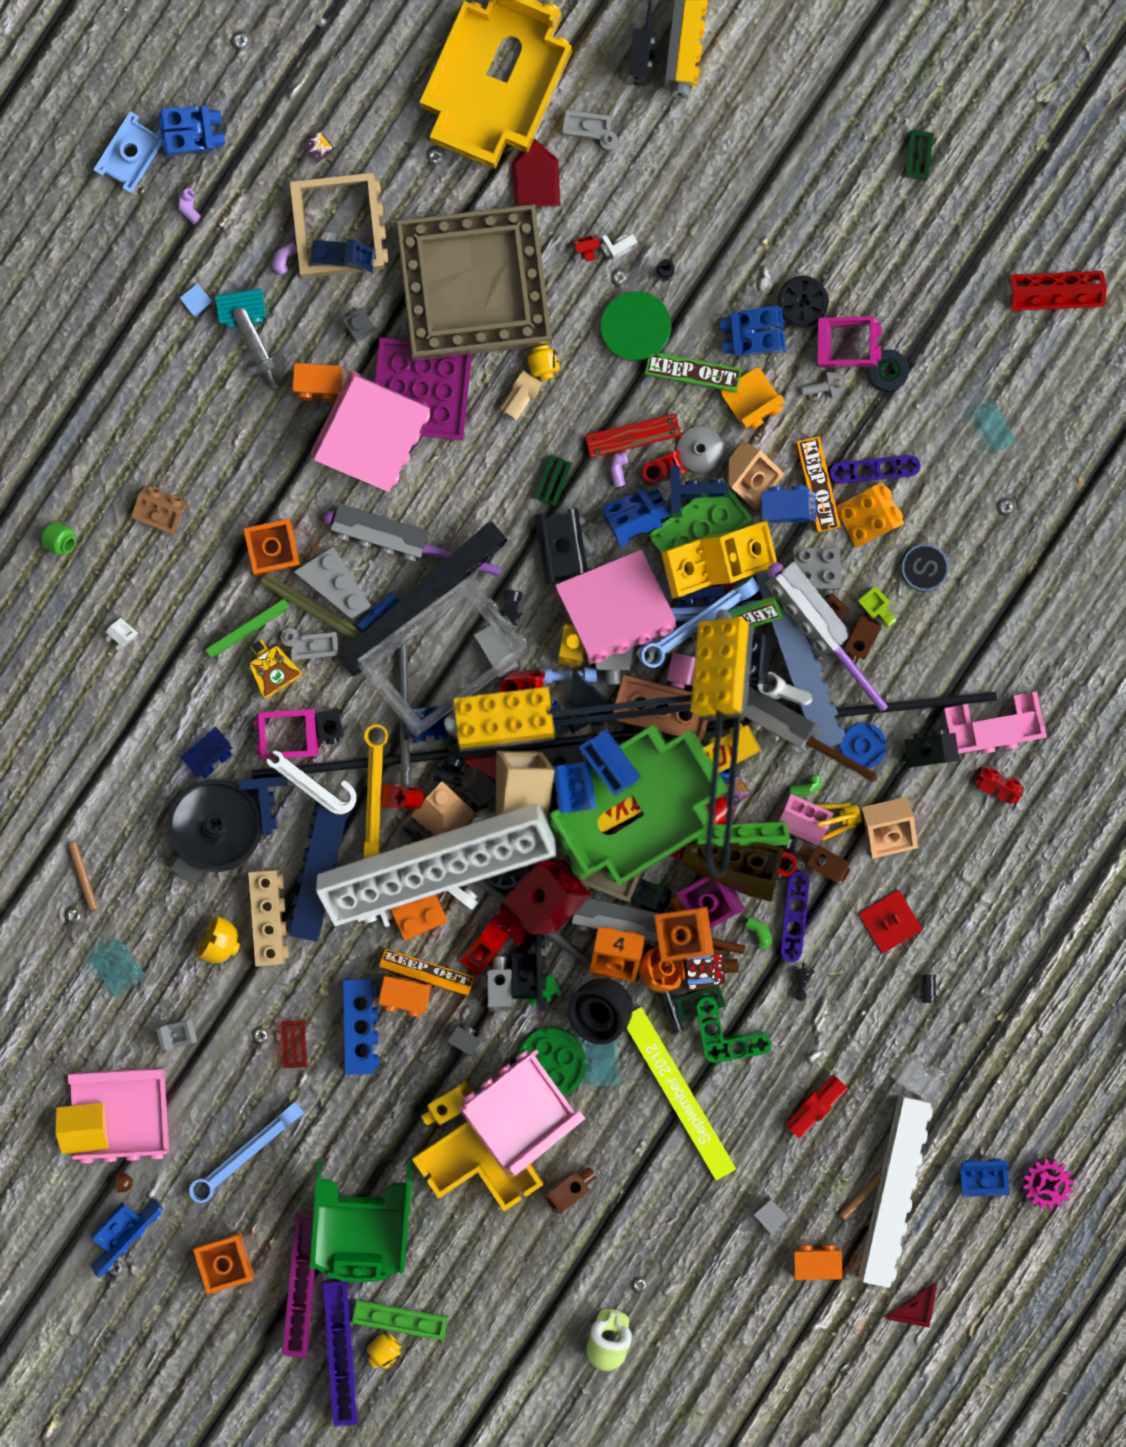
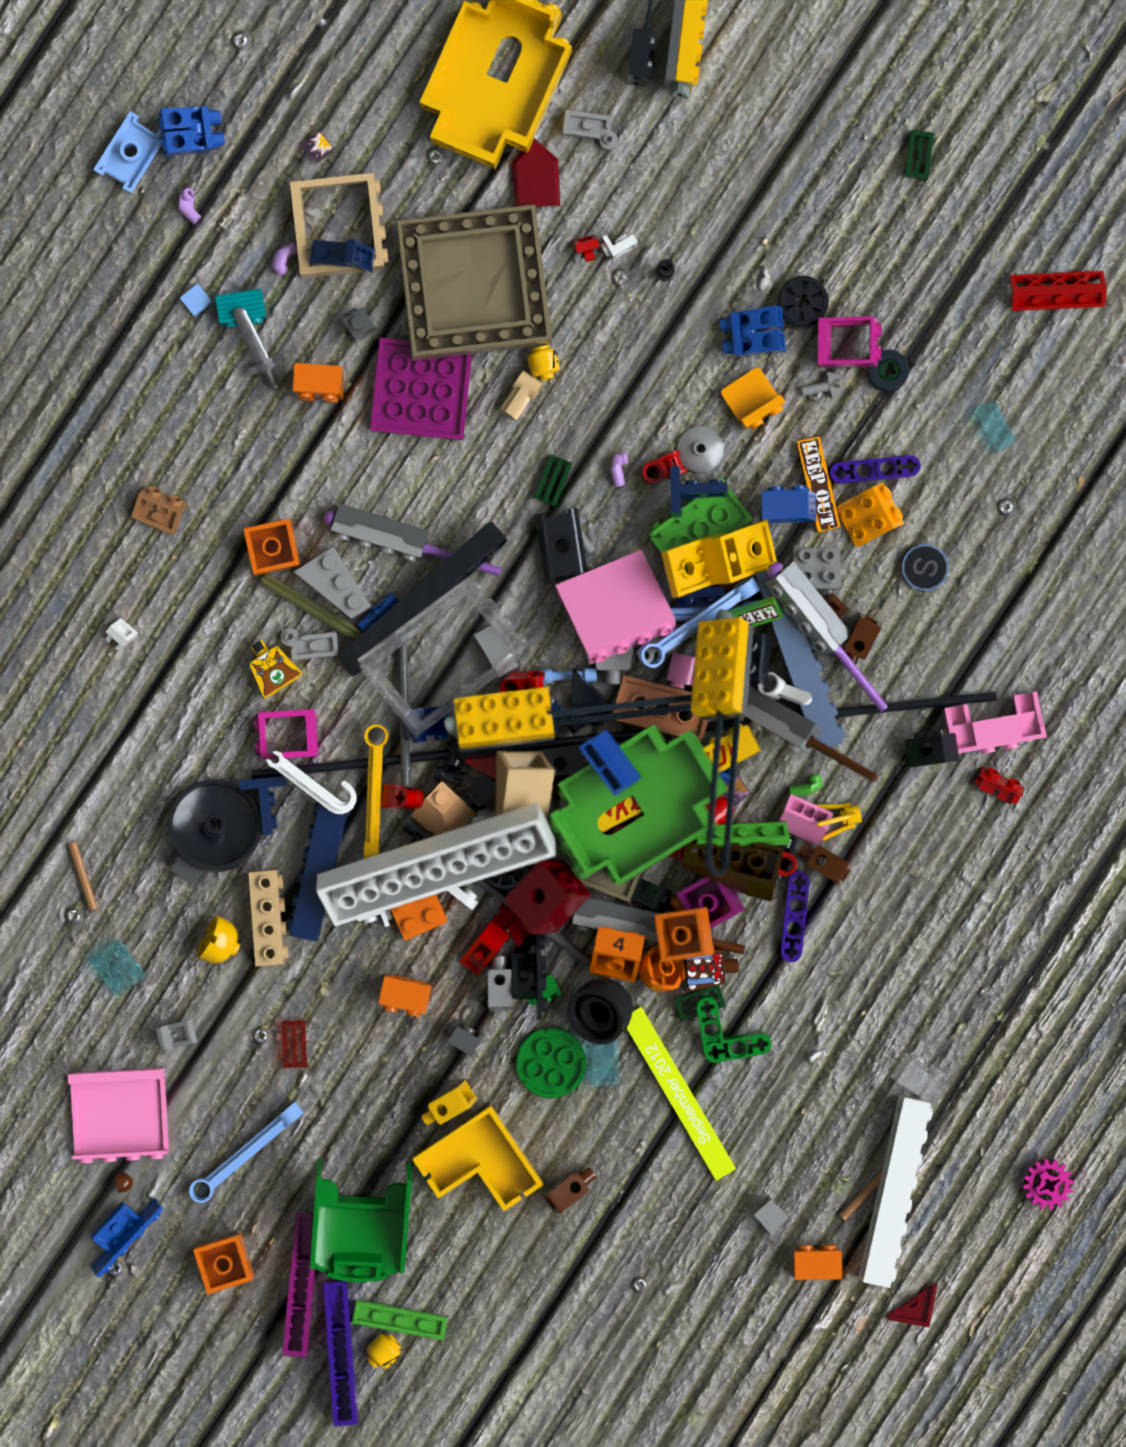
bright green head [41,522,76,556] -> none
yellow slope [56,1102,109,1154] -> none
clear blue bracket [180,727,235,779] -> none
bright green tile [206,599,290,658] -> none
bright pink panel [310,370,430,492] -> none
black brick [315,709,345,745] -> none
blue brick [343,978,379,1075] -> none
tile [379,948,474,995] -> none
bright pink panel [458,1050,585,1177] -> none
black piece [499,590,522,635] -> none
blue bracket [554,762,596,813] -> none
yellow torso [558,620,584,668] -> none
red tile [585,413,681,459] -> none
yellowish green piece [587,1309,632,1371] -> none
green tile [601,291,671,362] -> none
blue hips [601,488,672,547] -> none
tile [645,353,742,393] -> none
black pin [657,991,684,1034] -> none
light nougat slope [729,440,784,510] -> none
bright green arm [744,917,772,950] -> none
red piece [784,1074,848,1139] -> none
black piece [792,963,815,1001] -> none
blue tile [839,723,886,768] -> none
lime plate [858,586,896,627] -> none
red piece [859,890,923,954] -> none
light nougat slope [862,797,918,859] -> none
black pin [920,975,939,1003] -> none
blue bracket [959,1158,1010,1197] -> none

